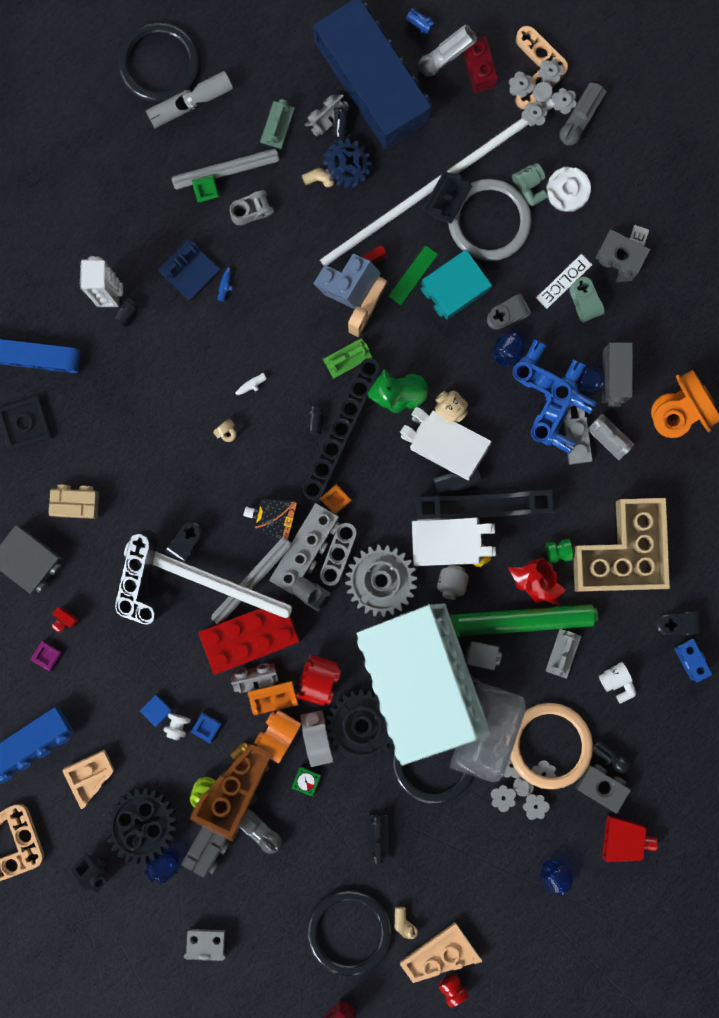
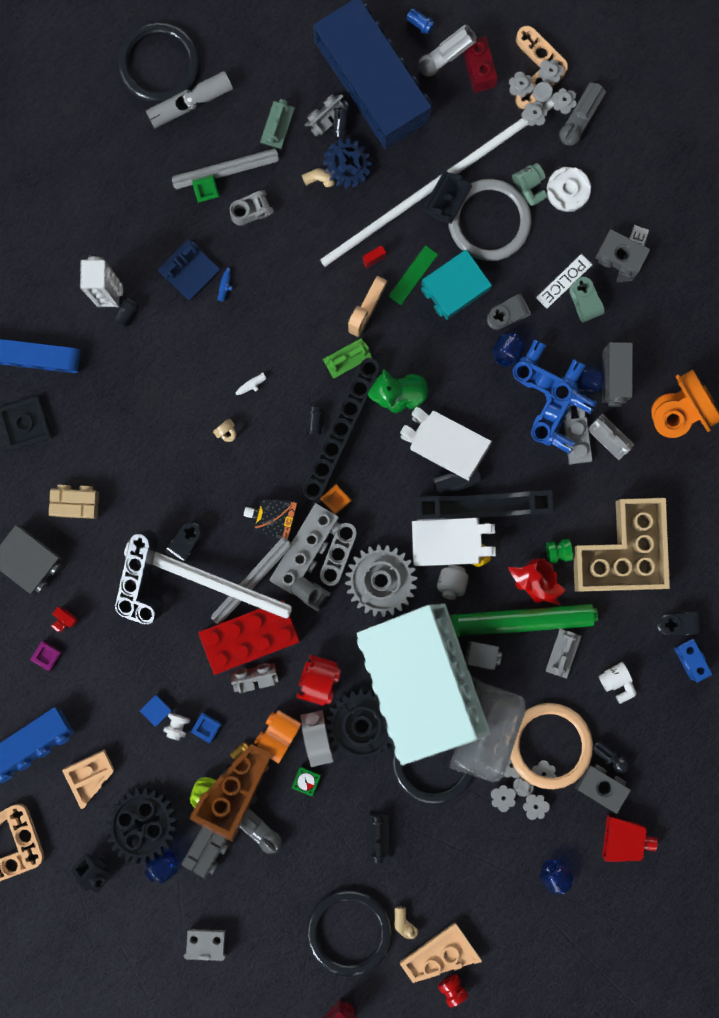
orange hinge [248,681,298,716] -> none
sand blue brick [313,254,380,309] -> none
tan head [435,390,468,423] -> none

